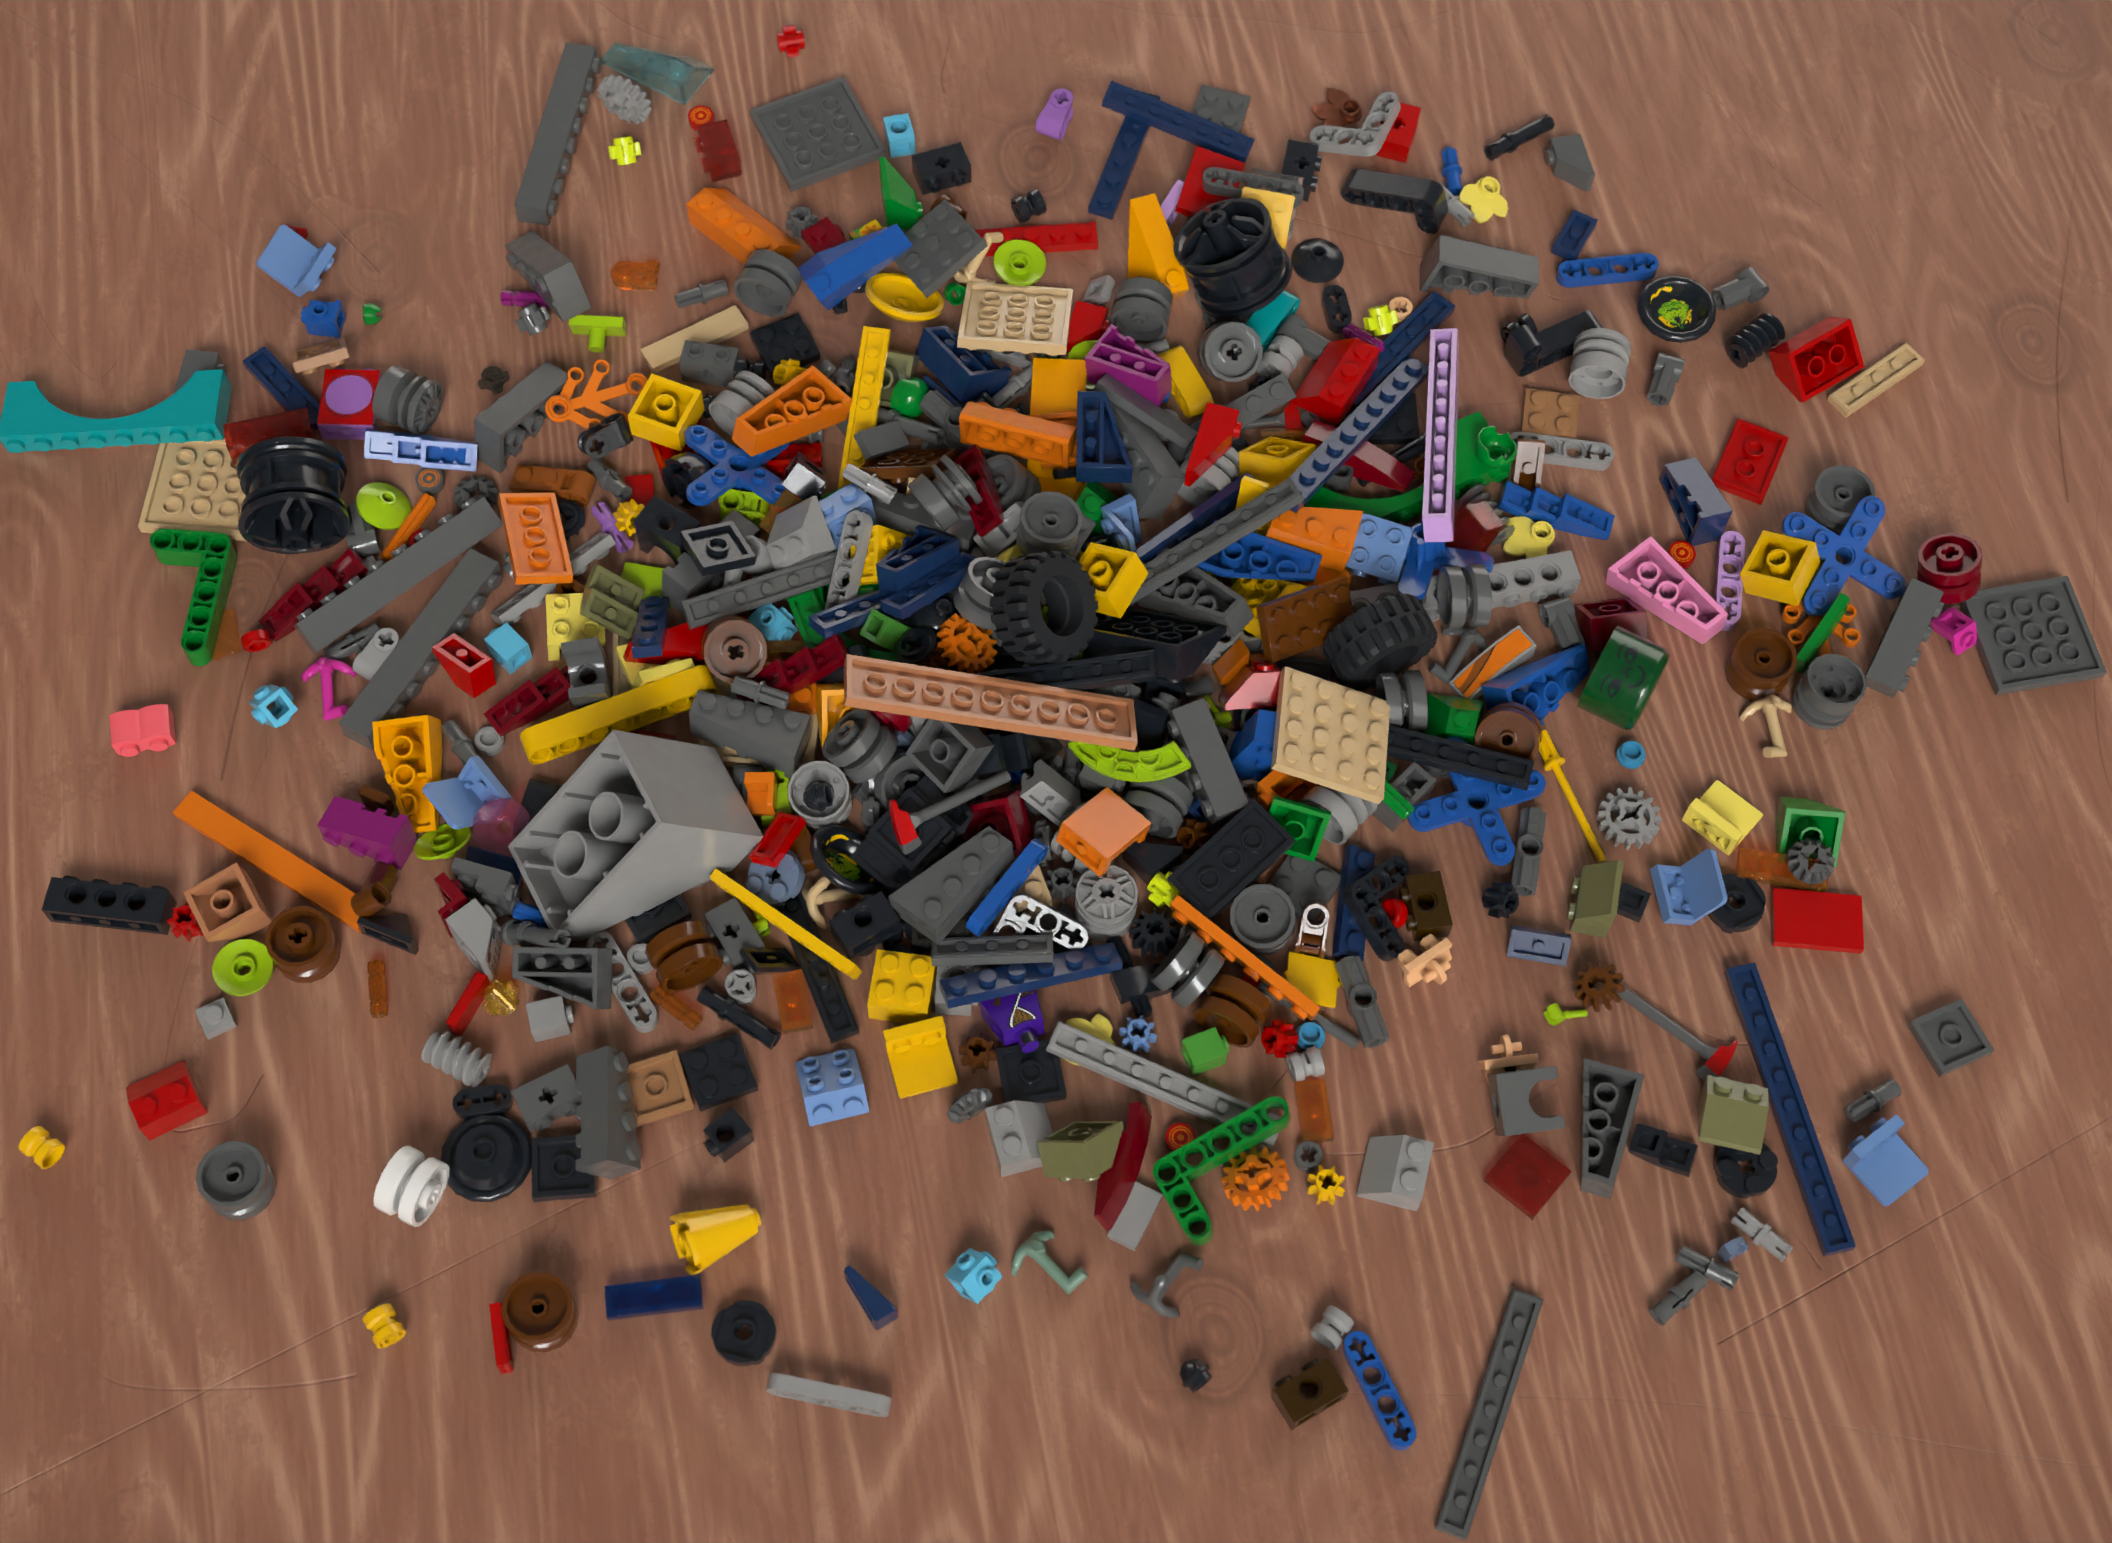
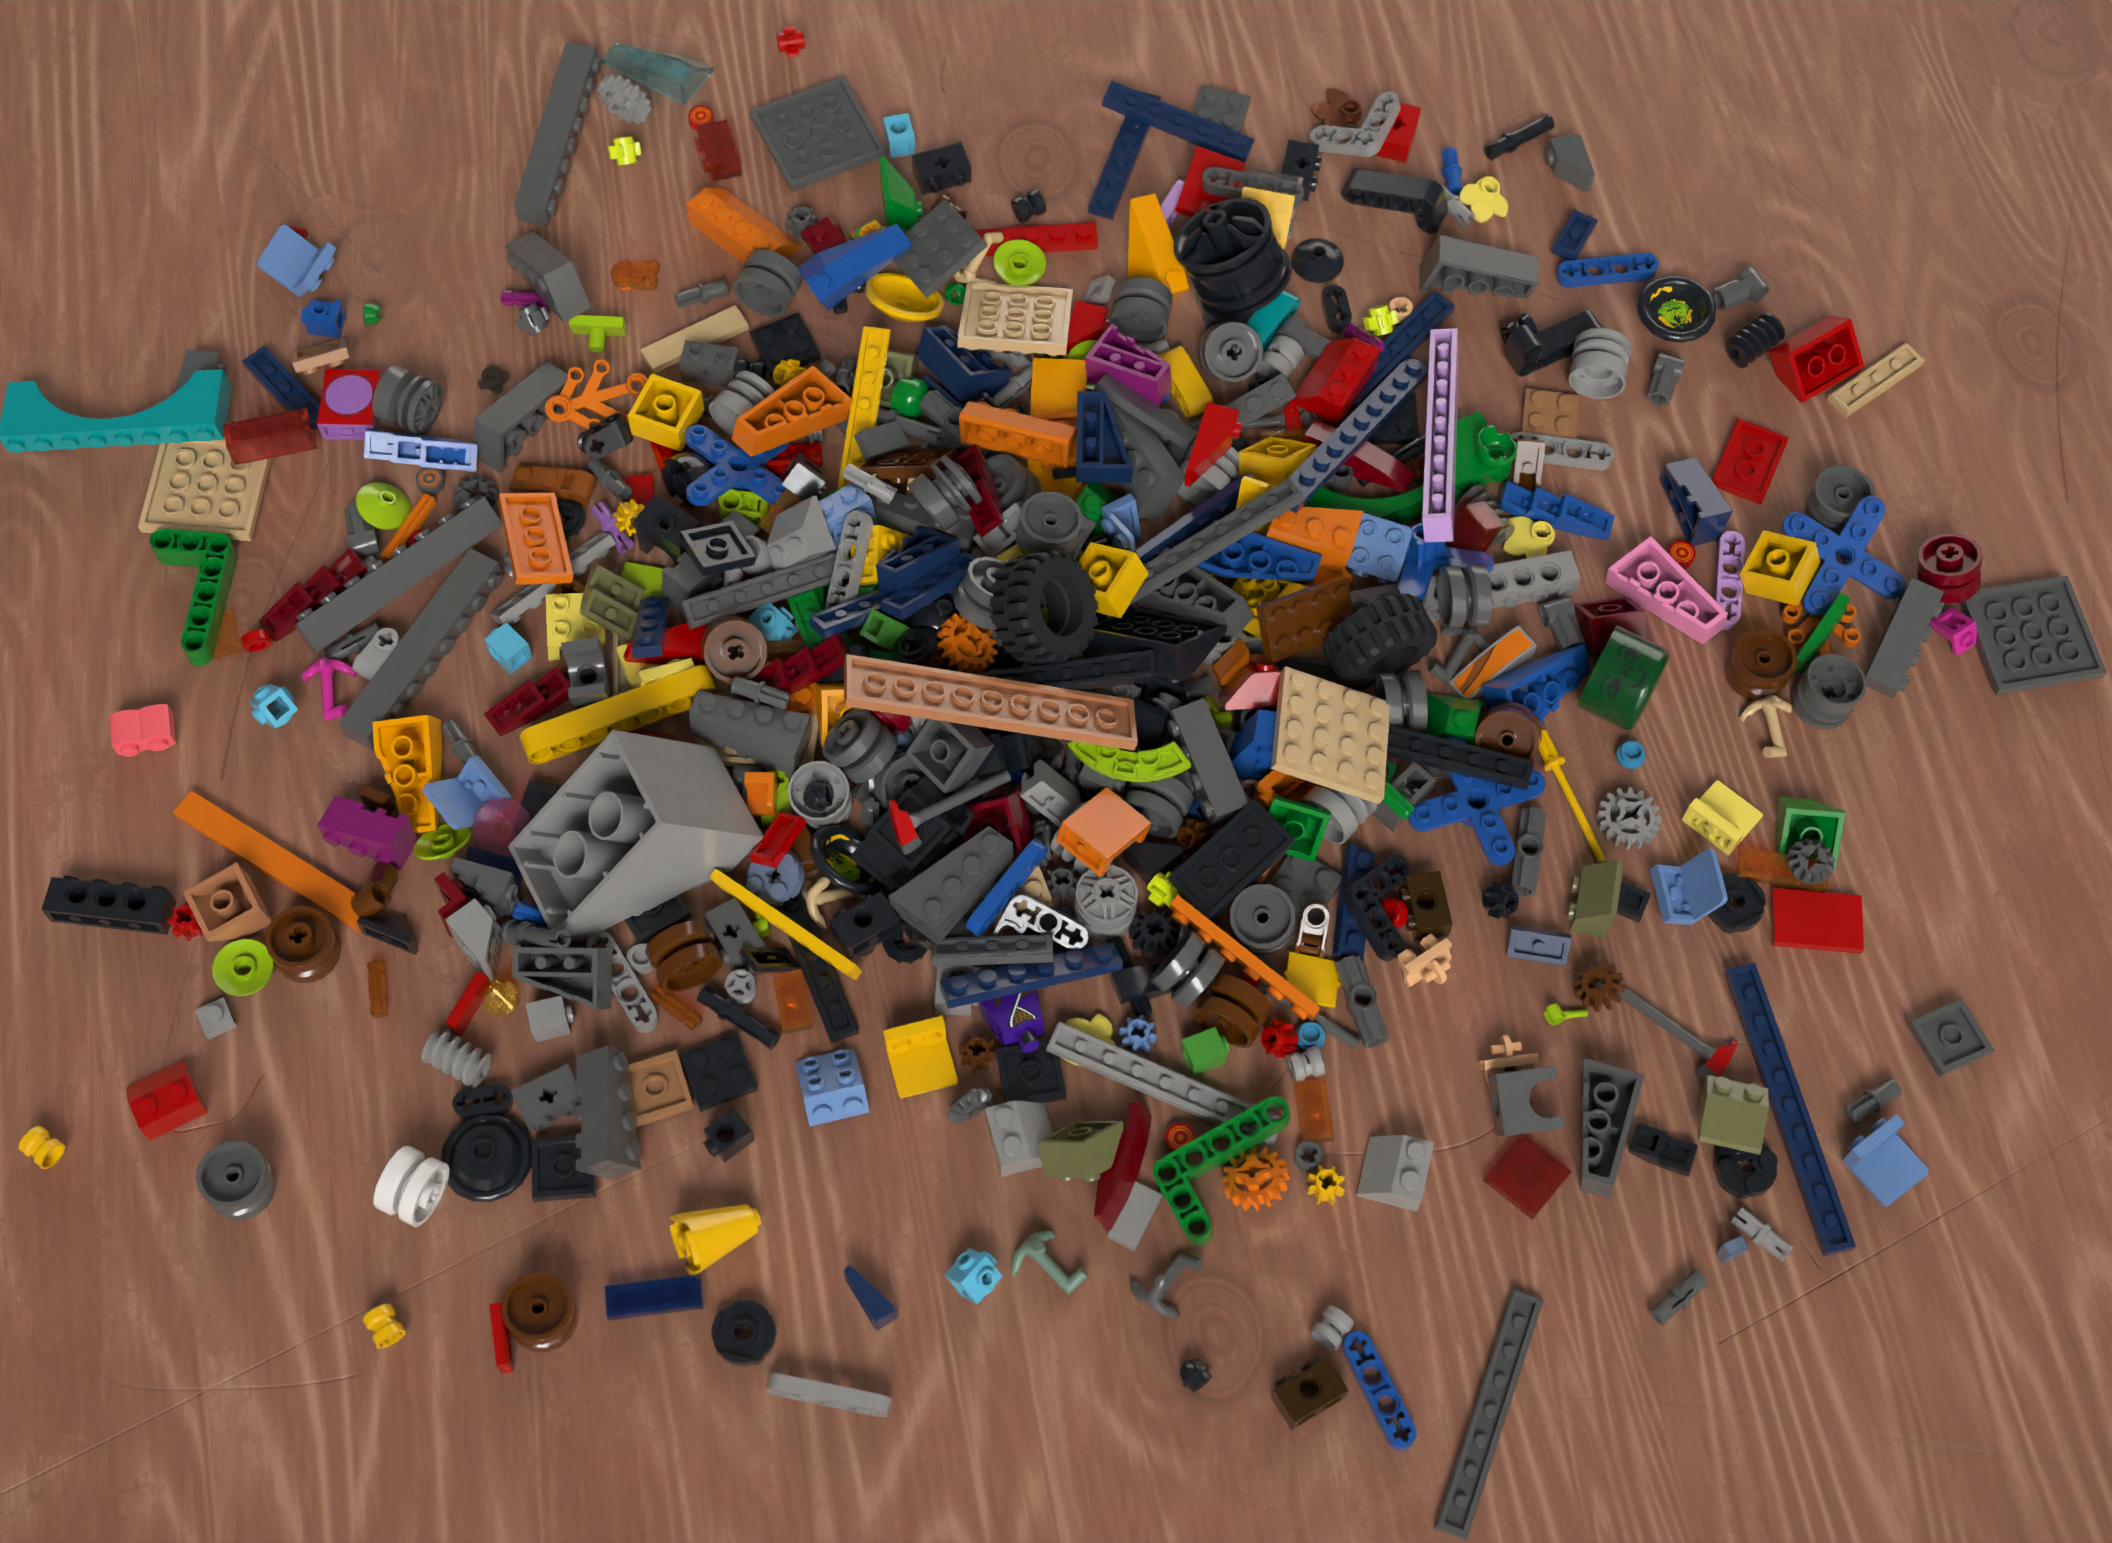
black wheel [236,437,350,555] -> none
red slope [432,633,496,698] -> none
light grey tile [474,726,505,756] -> none
yellow brick [867,949,937,1024] -> none
medium lavender piece [1035,89,1073,141] -> none
dark grey axle [1675,1246,1739,1291] -> none

